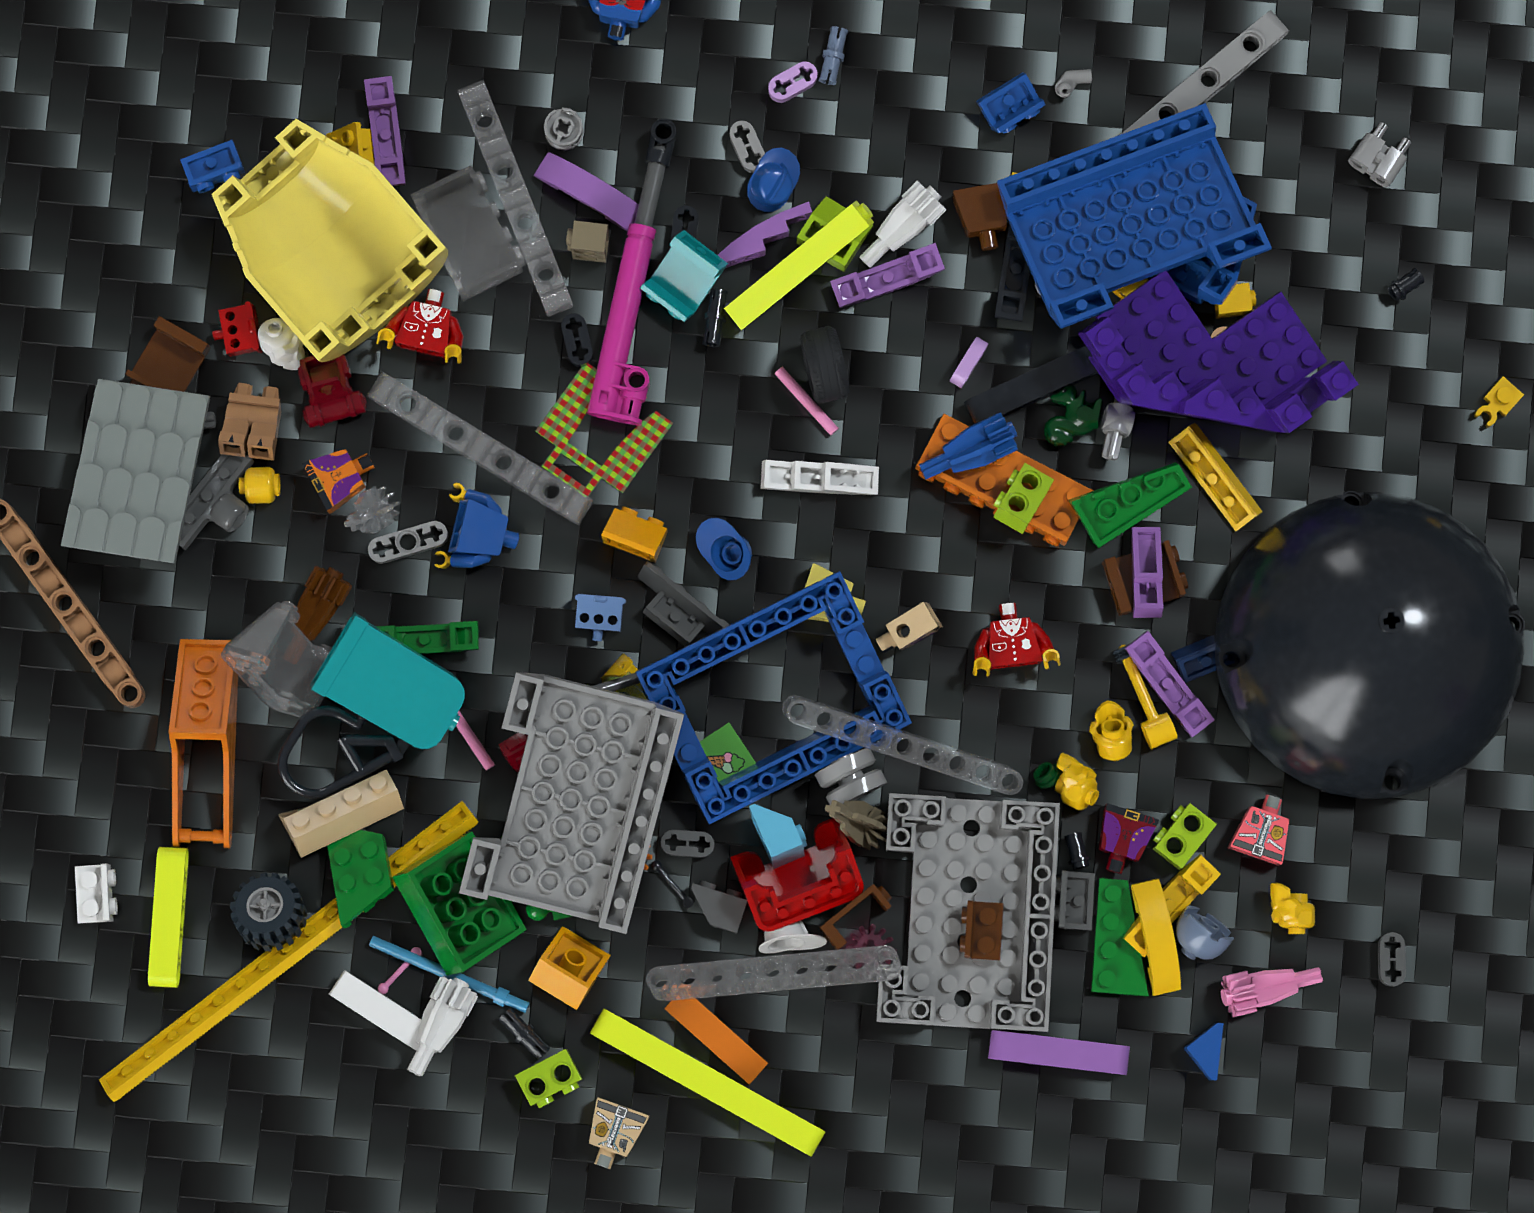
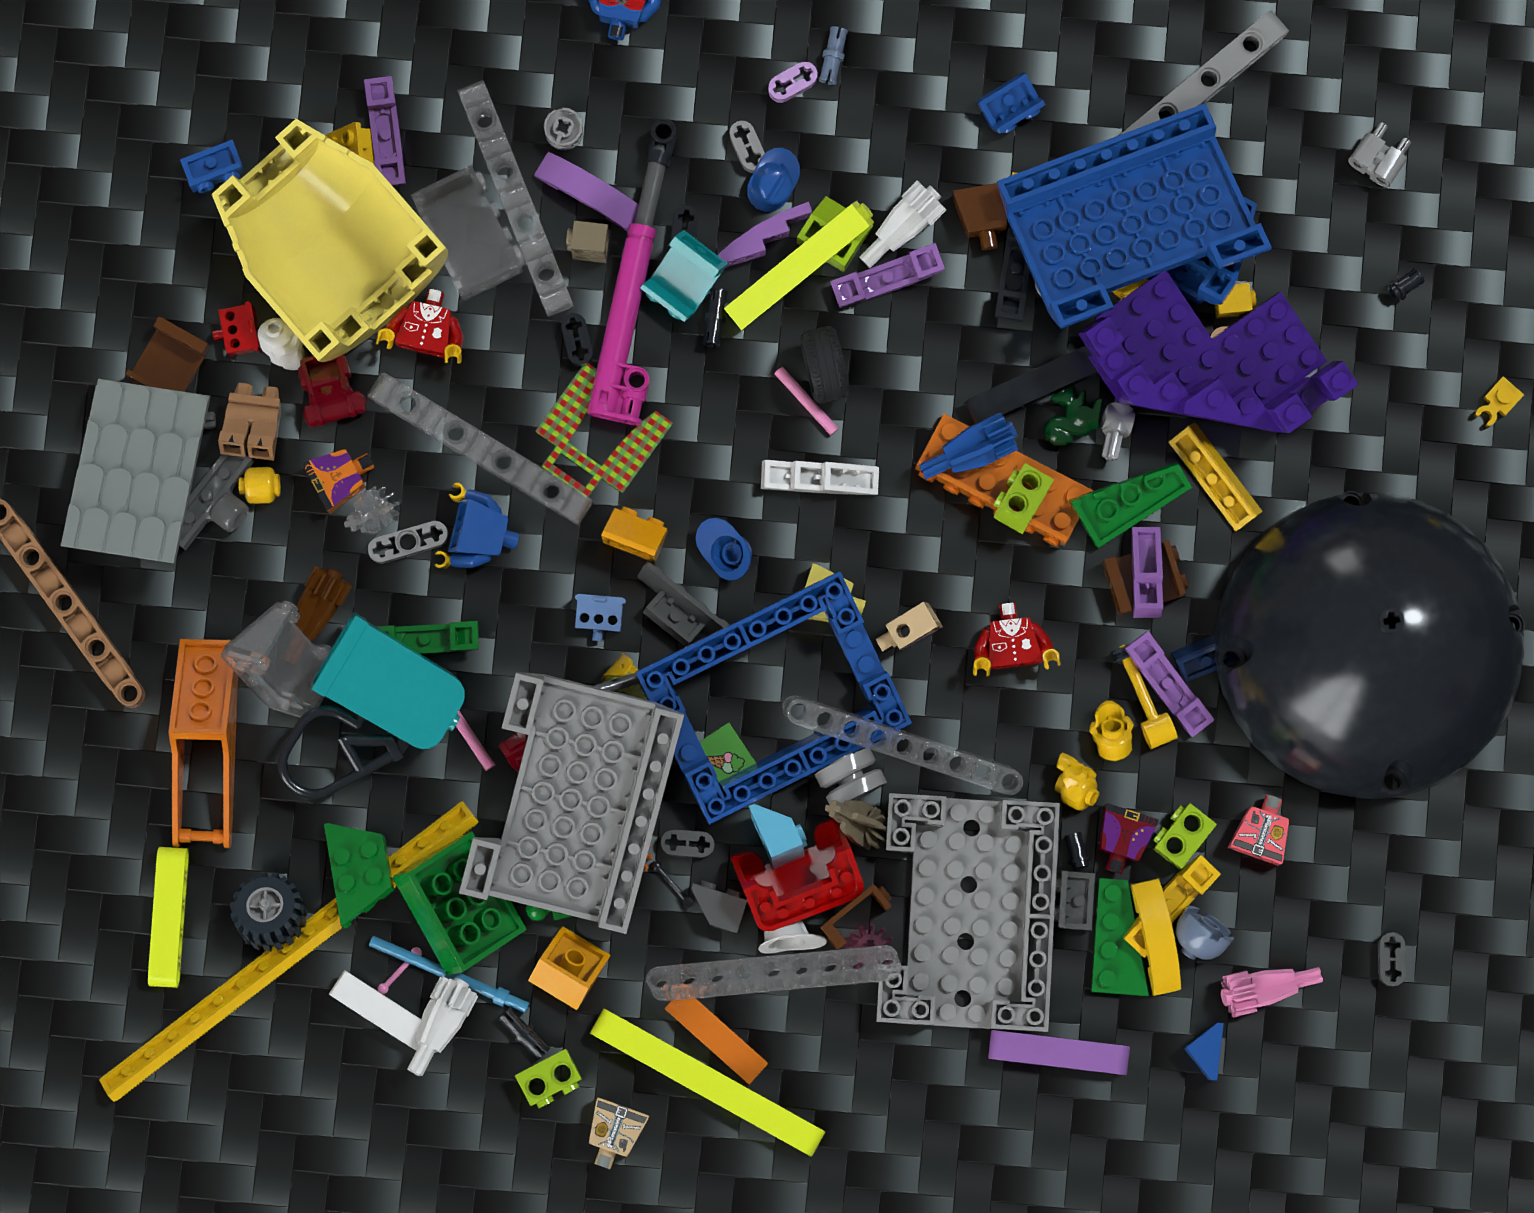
white bracket [75,863,118,924] -> none
tan wedge [279,770,404,858] -> none
lavender beam [950,337,989,389] -> none
reddish brown bracket [960,900,1004,961] -> none
dark green plate [1033,762,1061,789] -> none
light grey arm [1055,69,1092,98] -> none
yellow head [1270,883,1315,934] -> none

